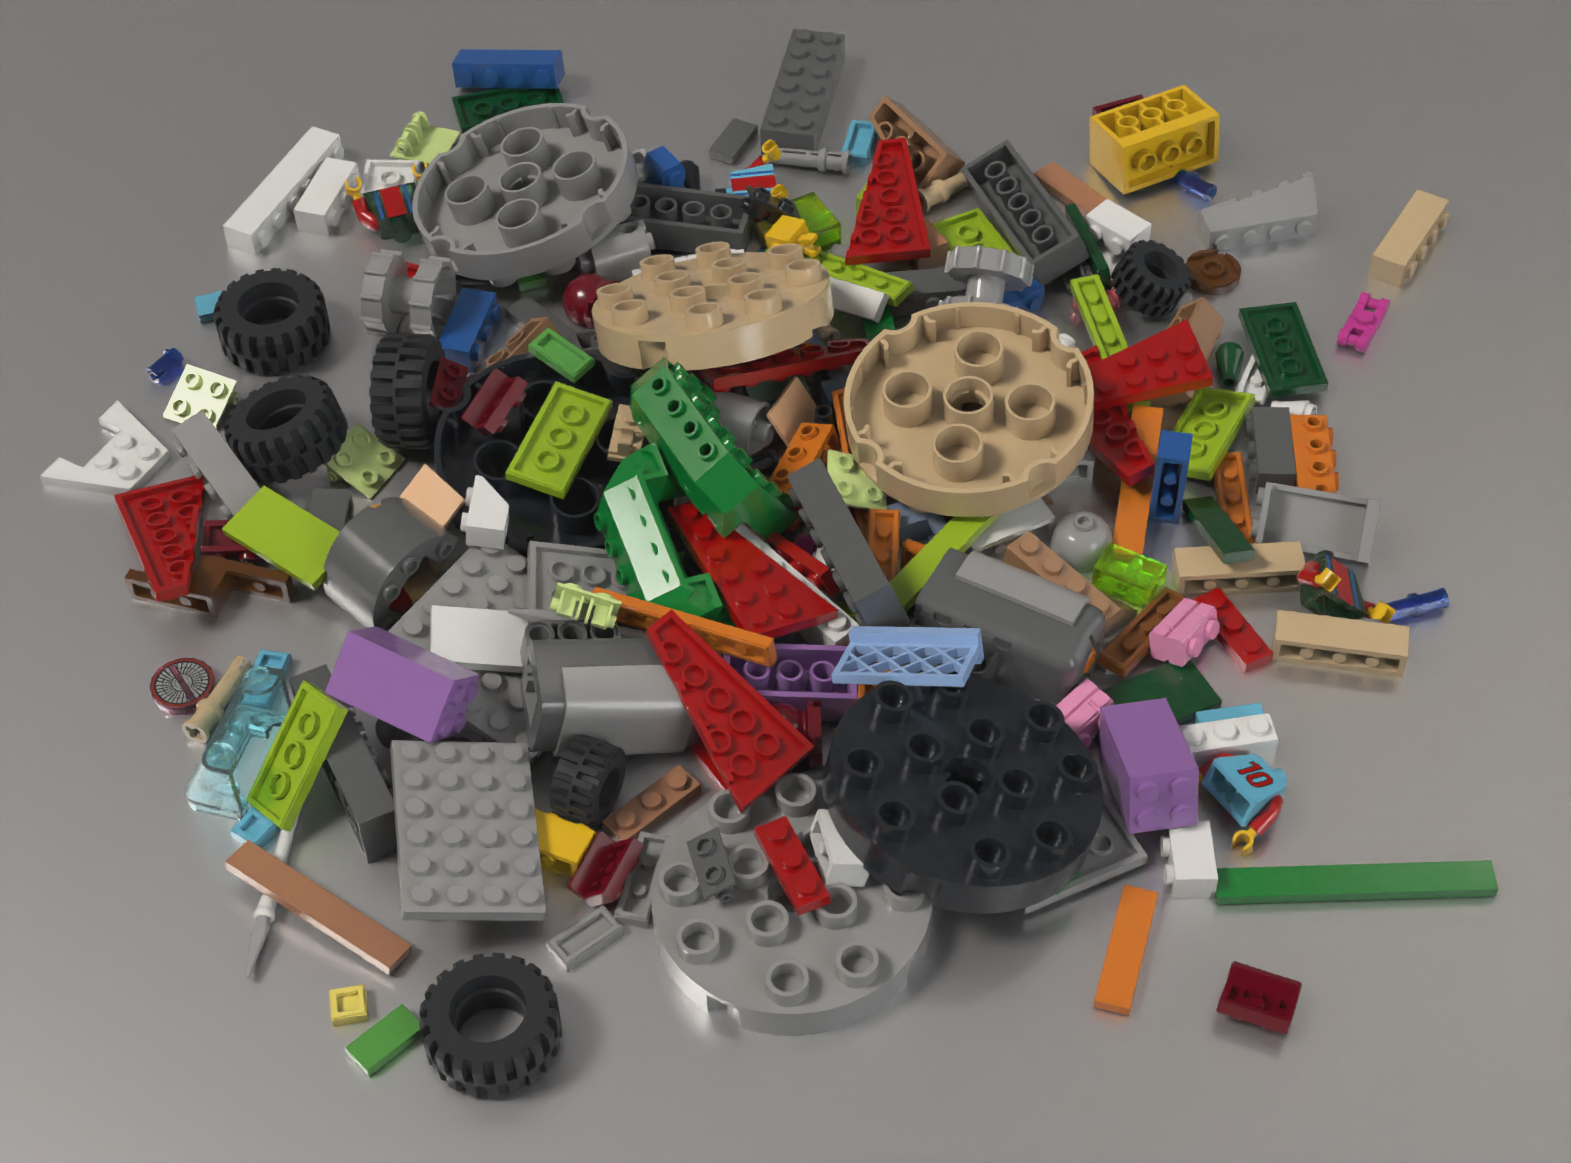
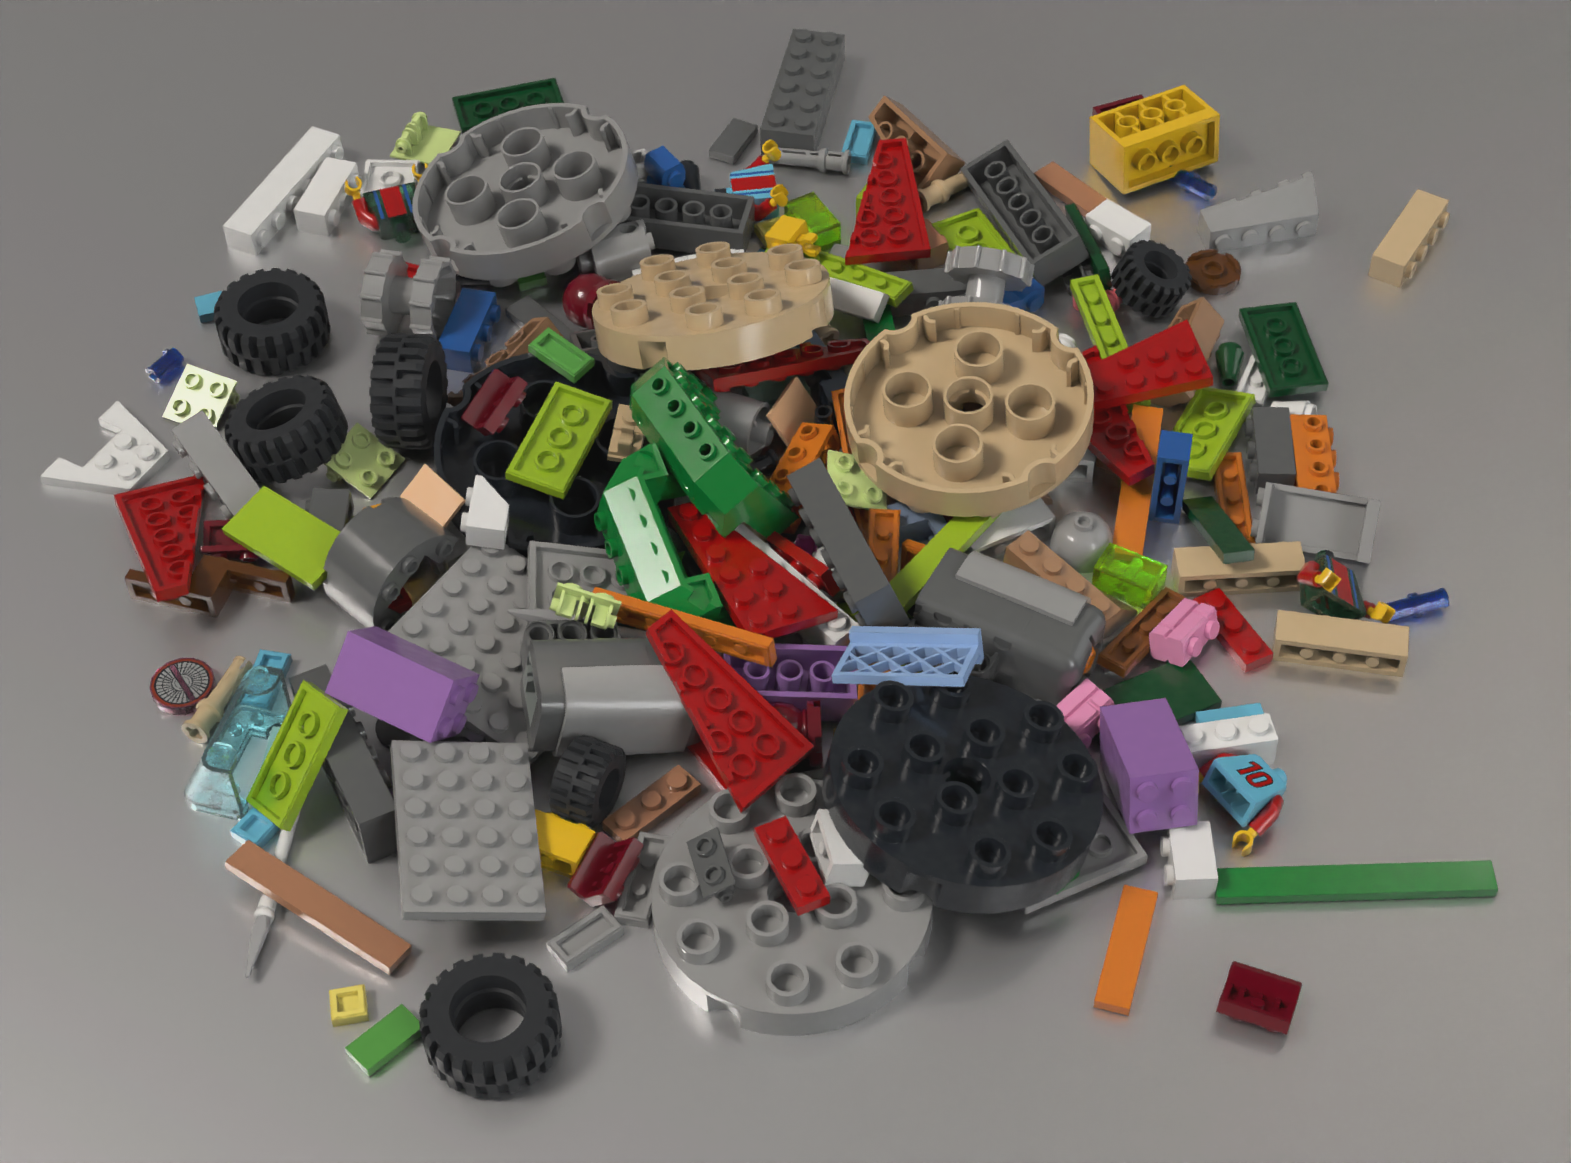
dark red bracket [428,357,469,429] -> none
white tile [430,605,528,673] -> none
blue brick [452,49,565,89] -> none
black hinge [740,185,800,225] -> none
dark pink plate [1336,291,1390,353] -> none

